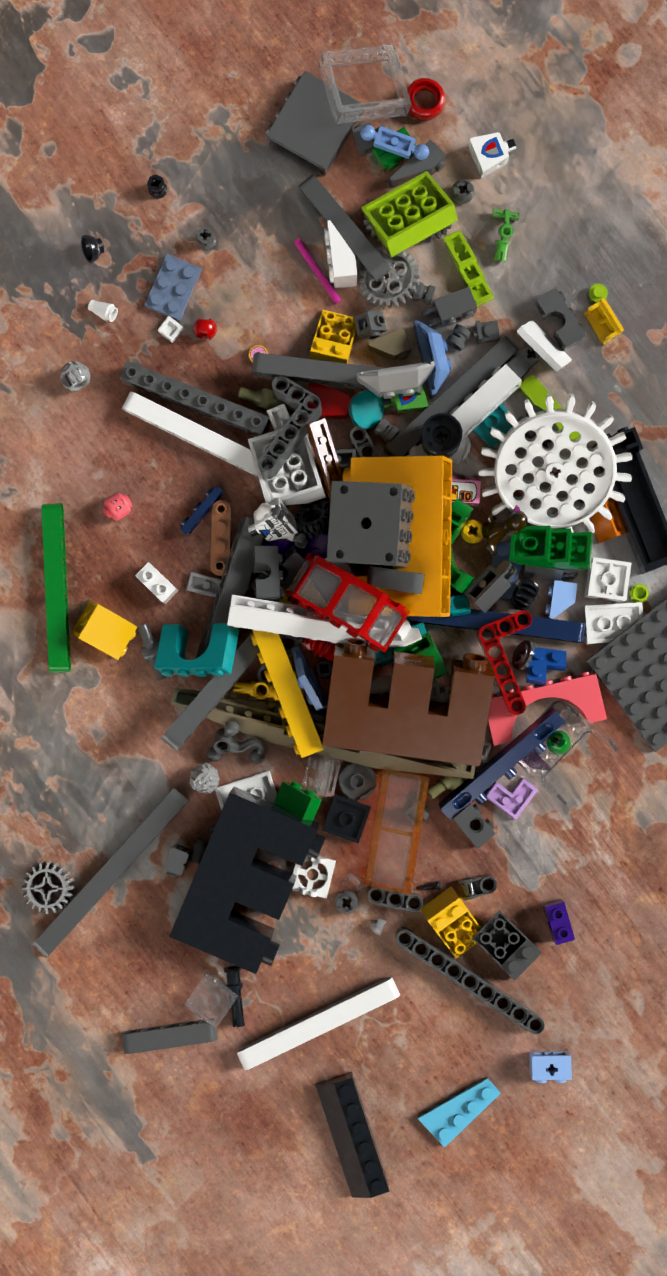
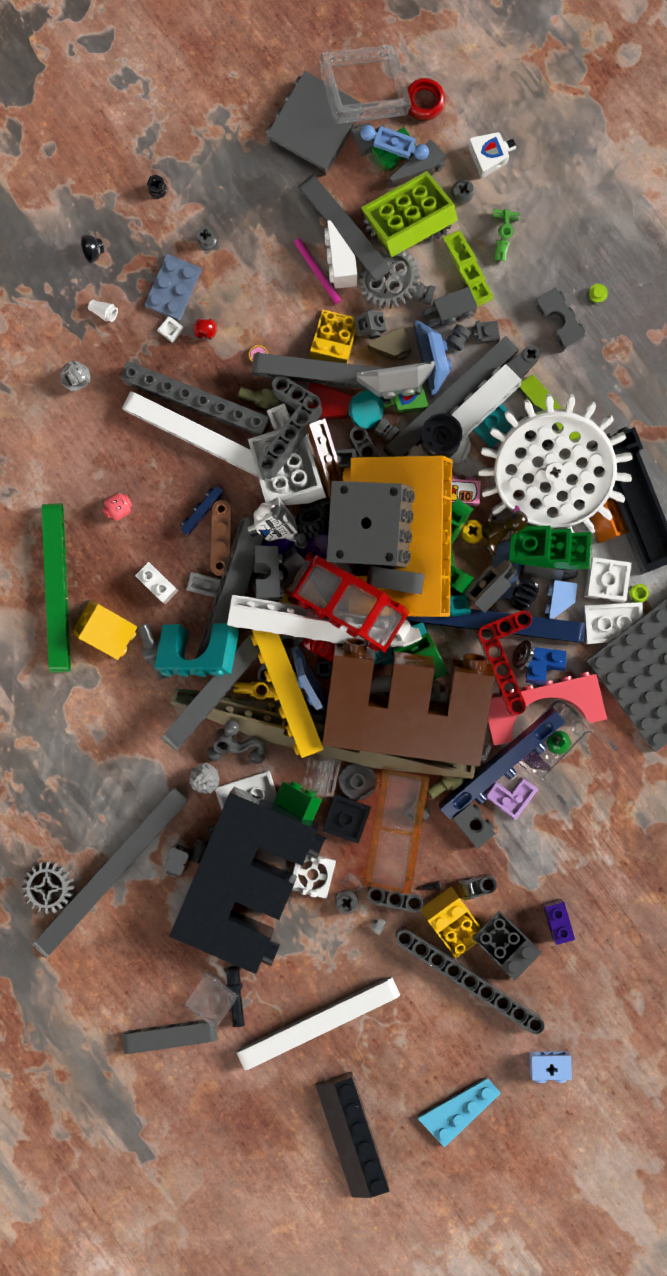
white tile [517,320,572,372] -> none
yellow hinge [583,298,624,345] -> none

